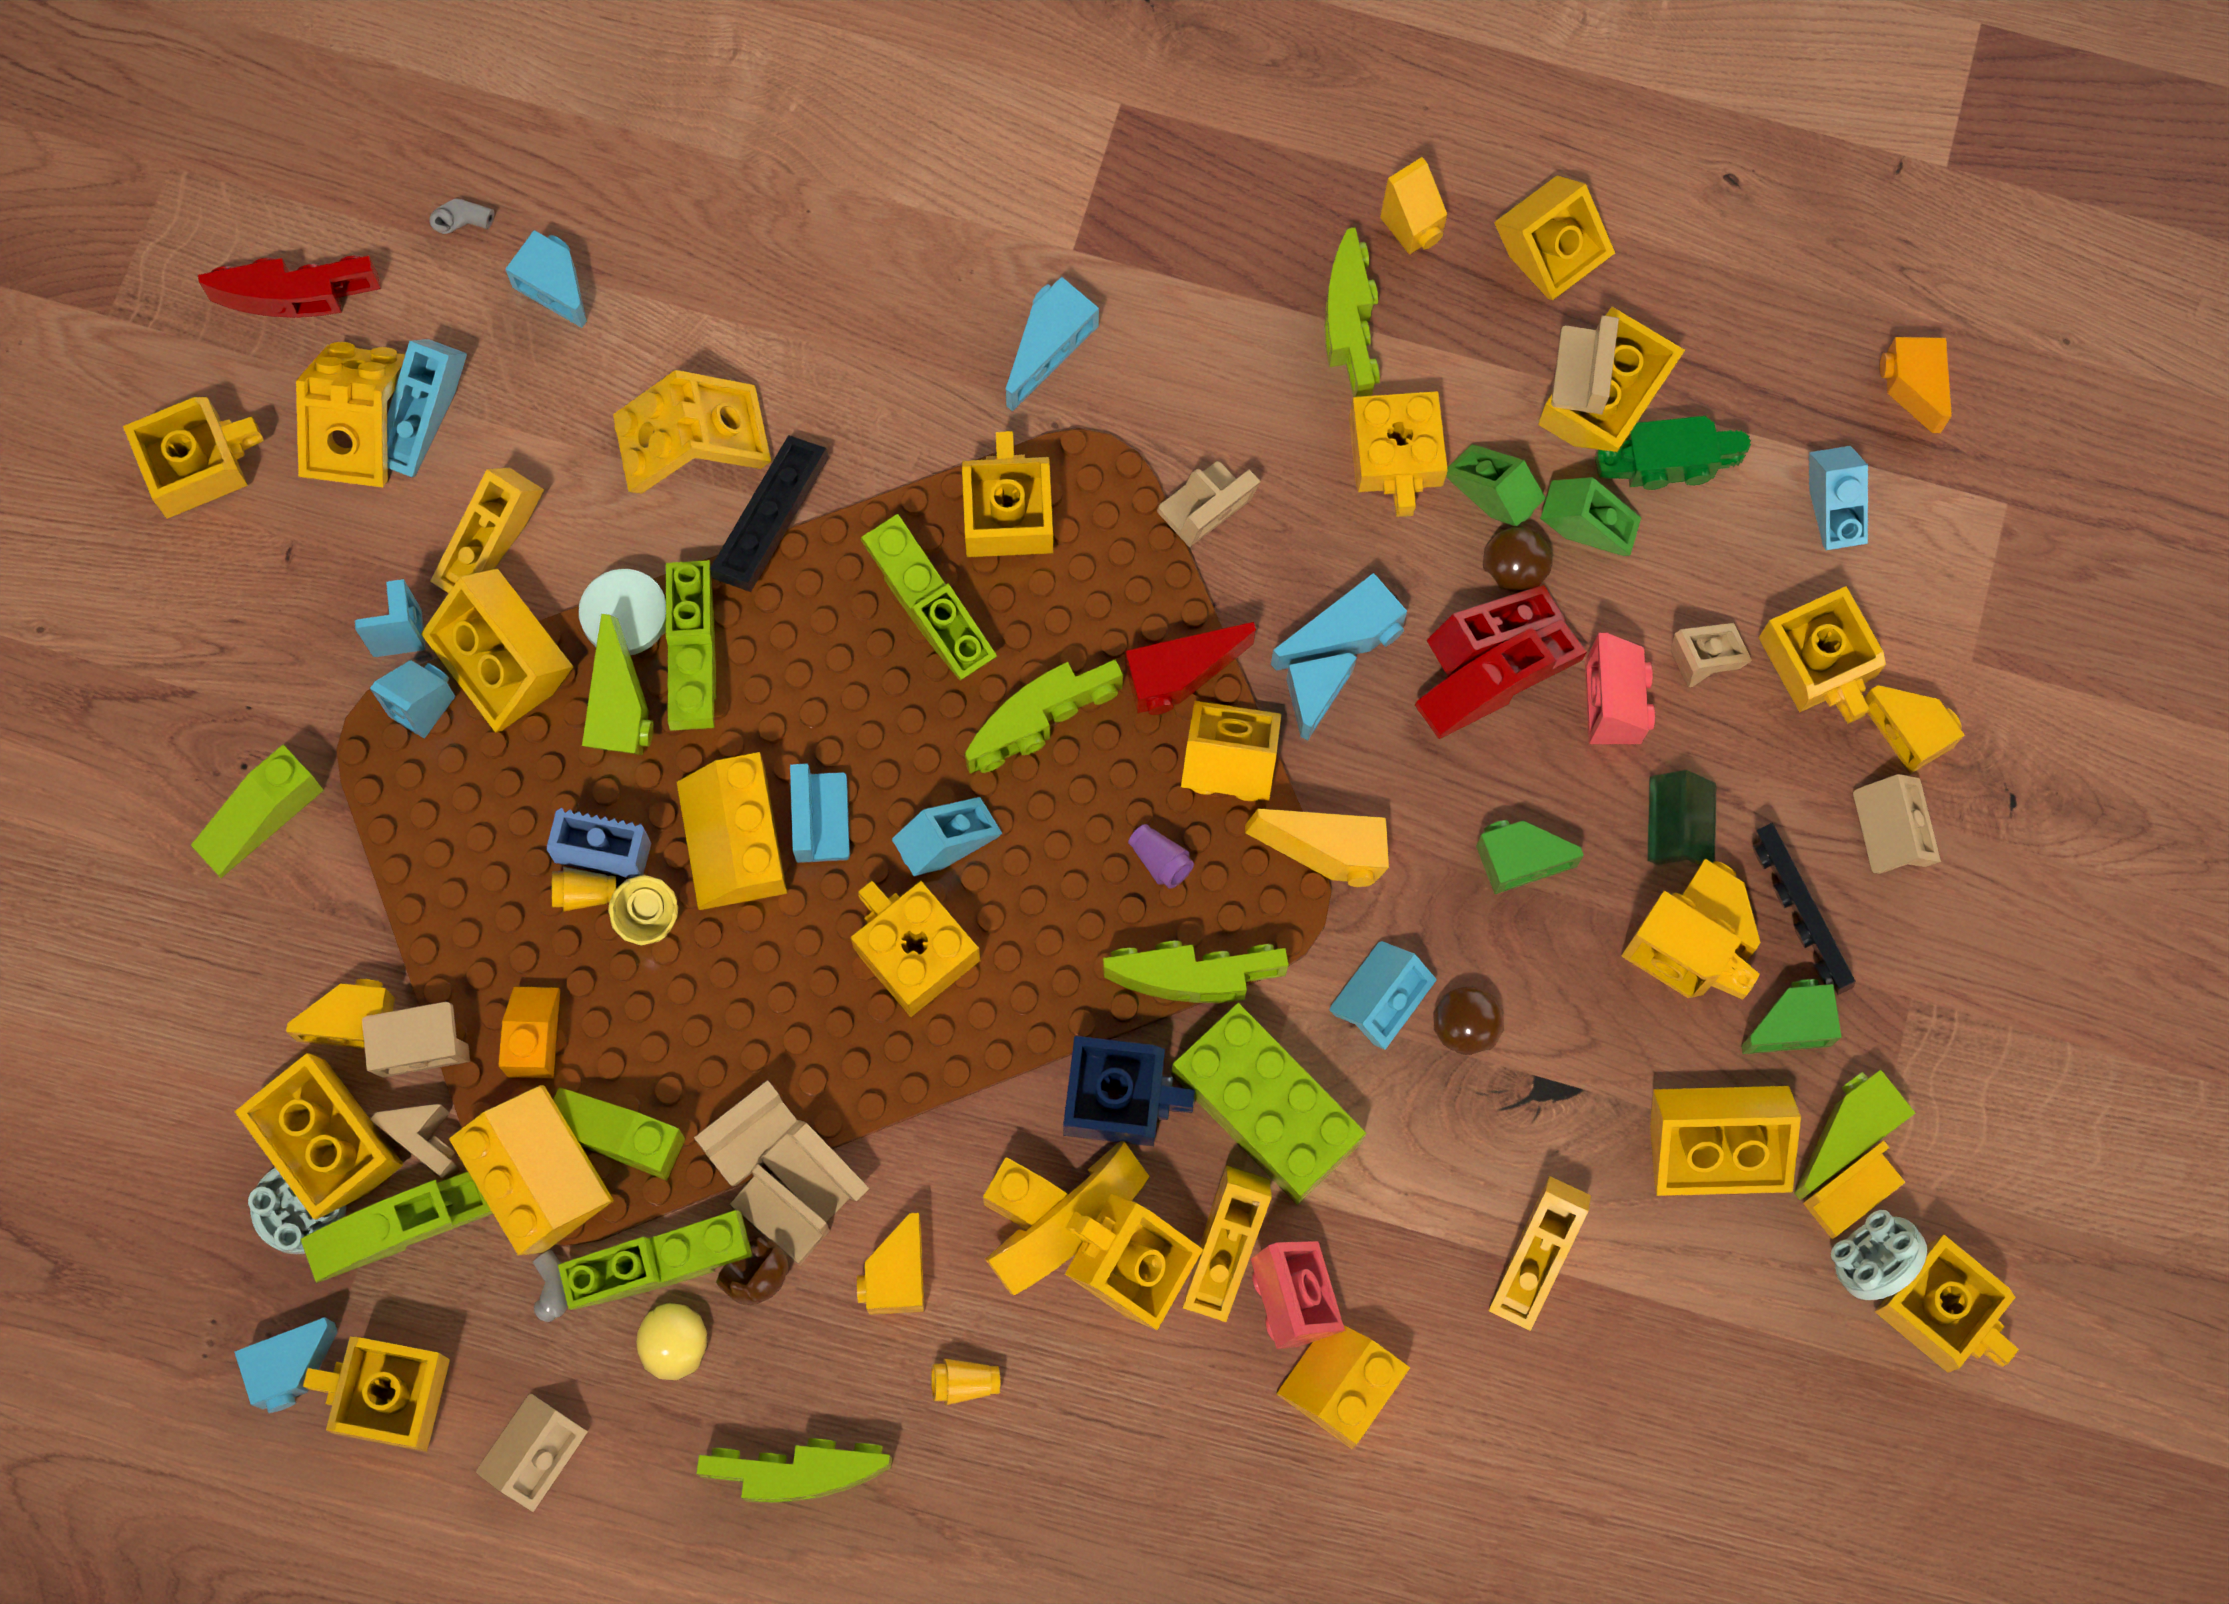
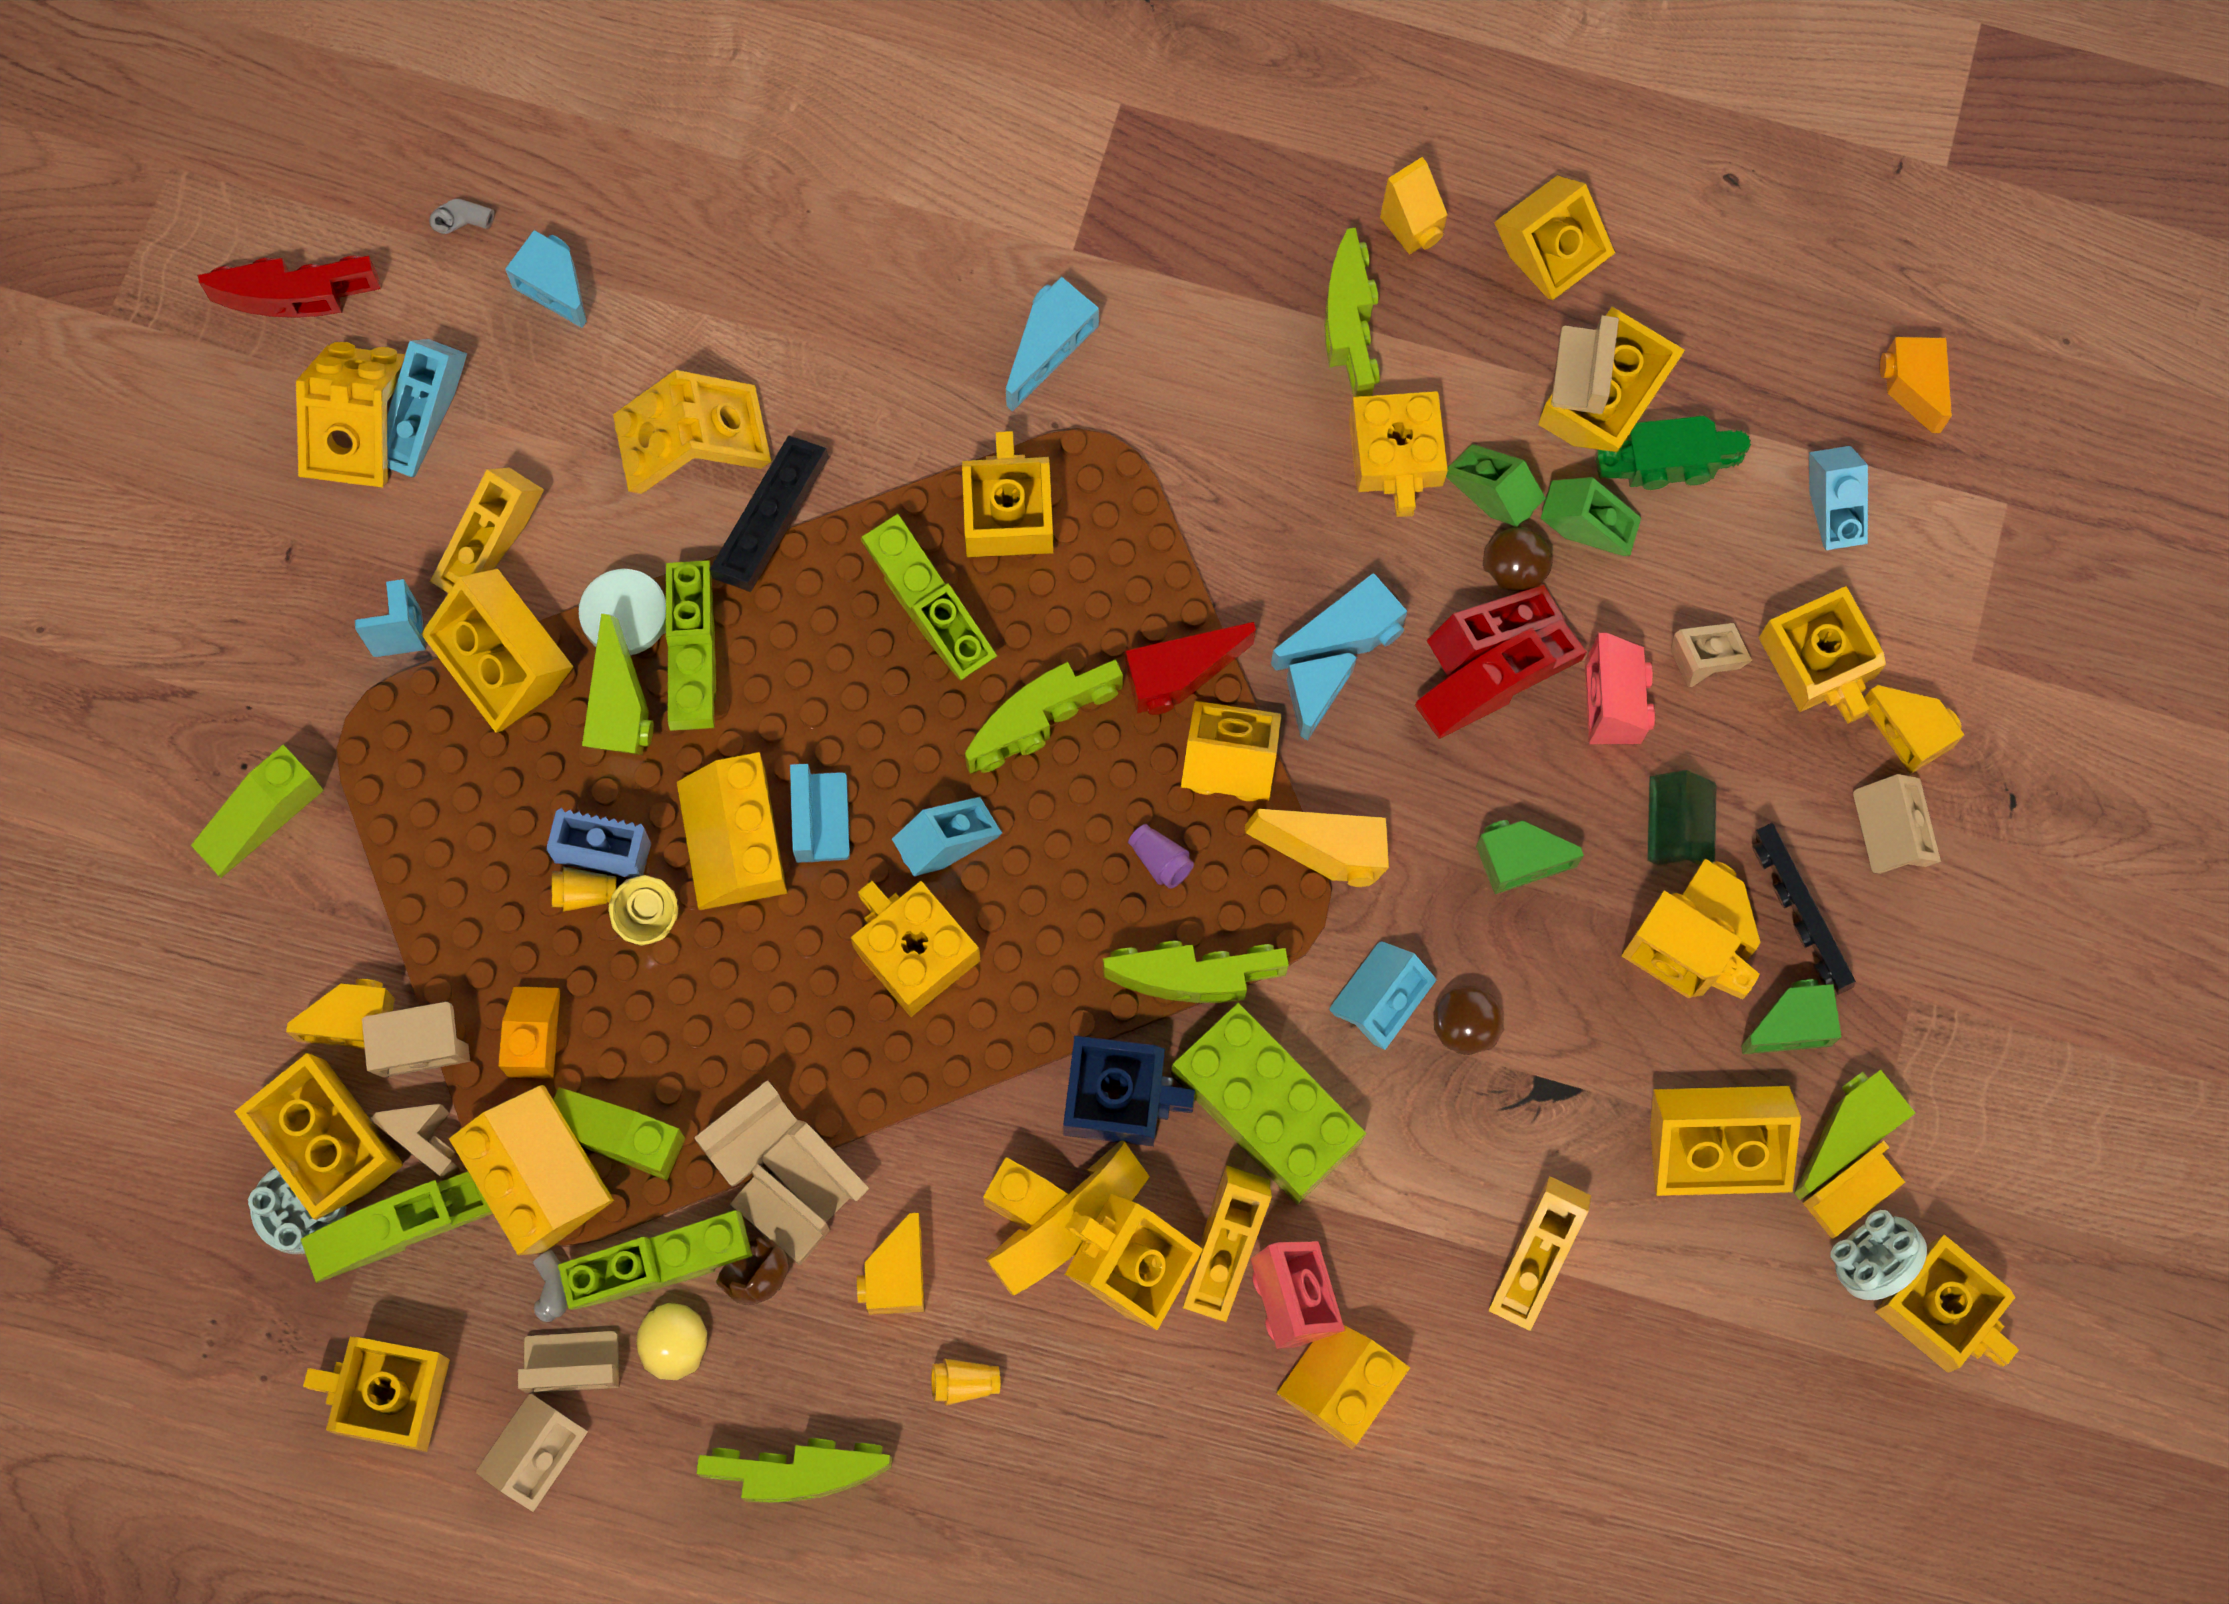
yellow hinge [123,397,264,519] -> none
medium azure slope [235,1317,338,1413] -> none
medium azure slope [370,660,455,739] -> none
tan panel [1157,461,1261,547] -> none
none -> tan panel [518,1331,619,1393]

